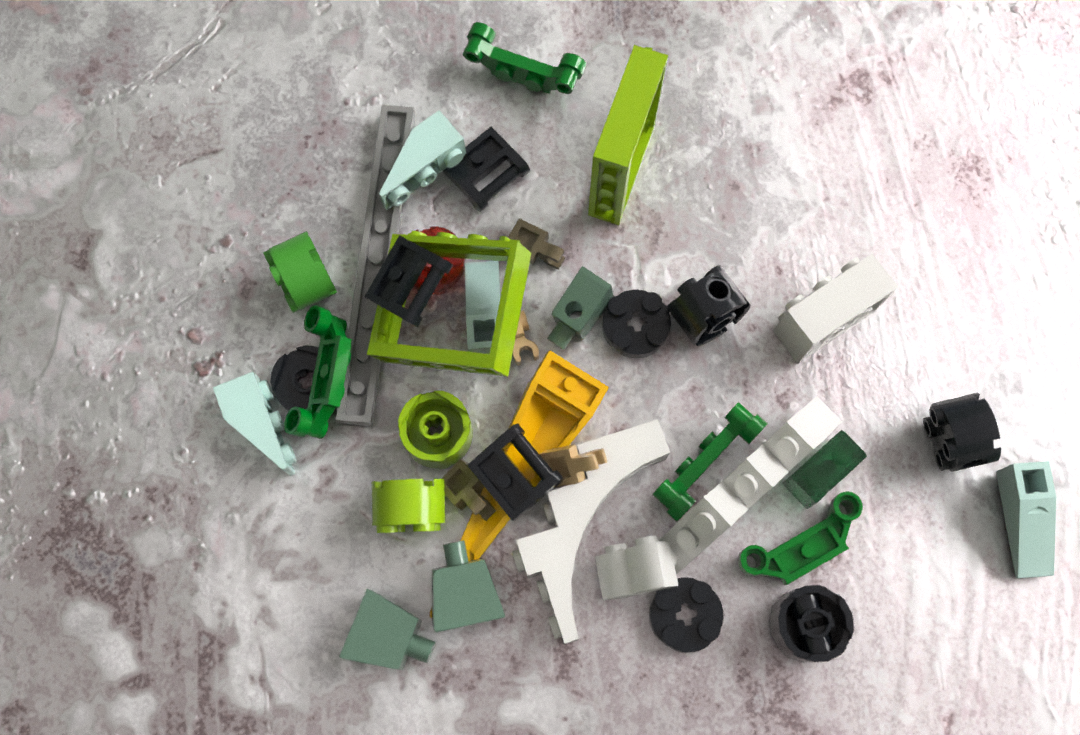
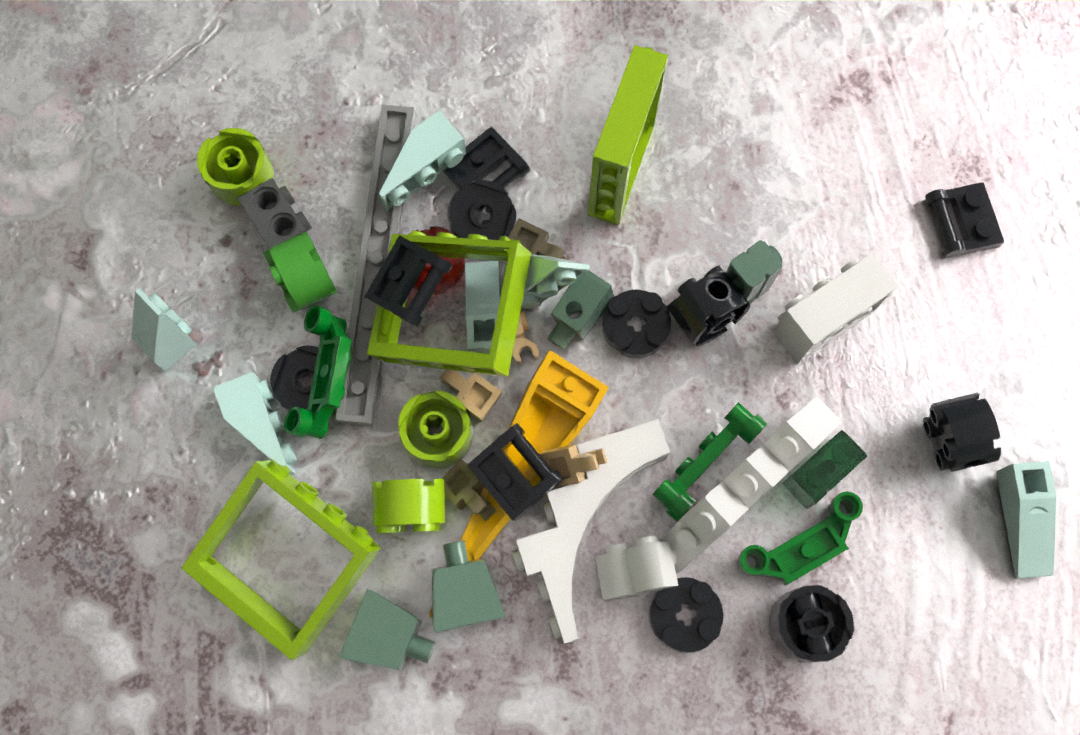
green plate [463,22,587,94] -> none
none -> light aqua slope [132,288,196,372]
none -> lime window [181,459,381,661]
none -> lime brick [197,128,274,206]
none -> dark grey brick [237,178,312,248]
none -> tan plate [440,370,502,422]
none -> black plate [448,180,516,240]
none -> light aqua slope [503,254,590,309]
none -> sand green brick [726,240,783,304]
none -> black plate [925,182,1005,258]

